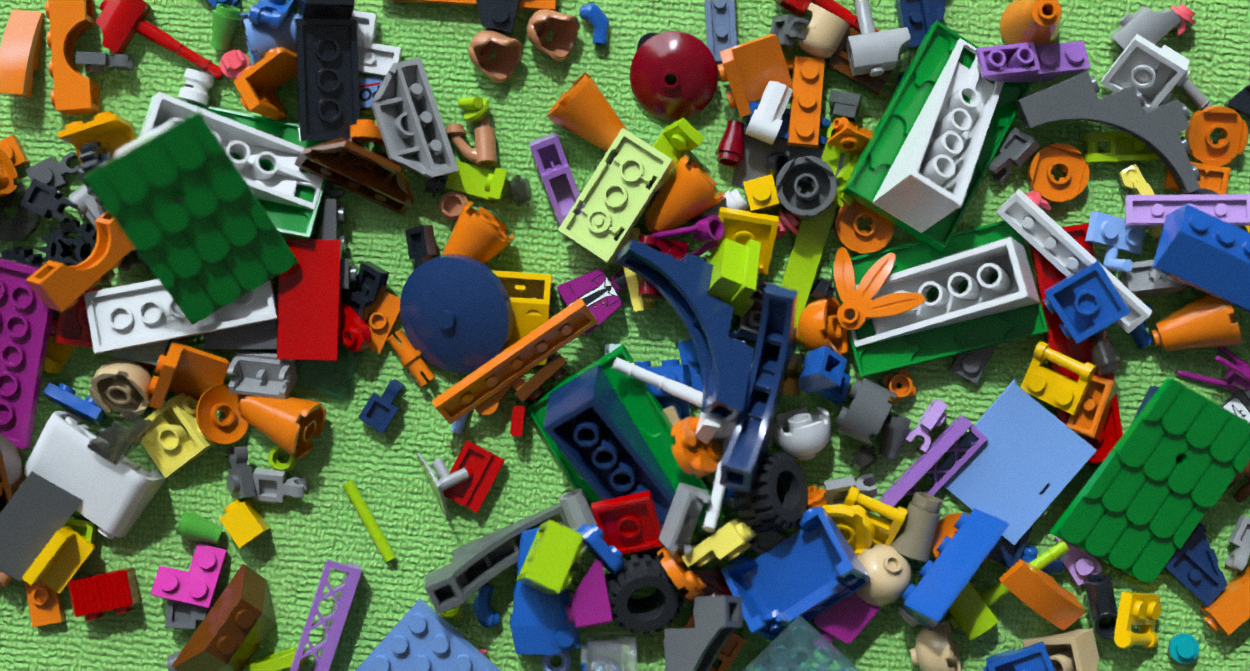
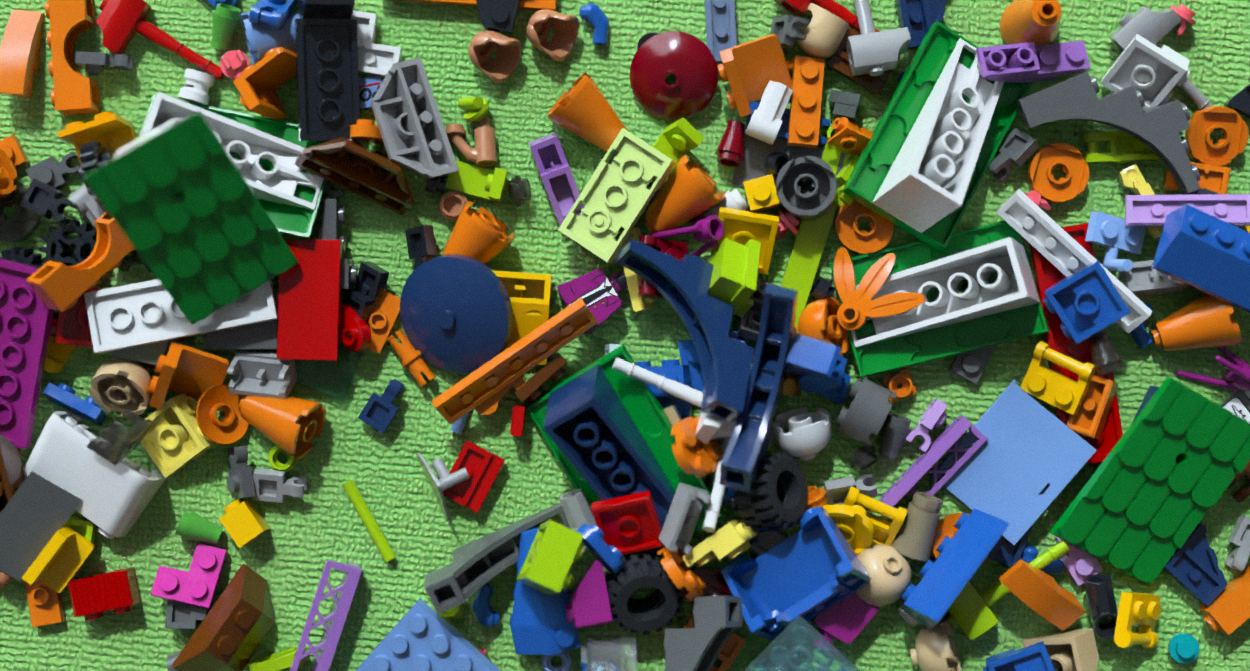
none -> slope [785,333,841,377]

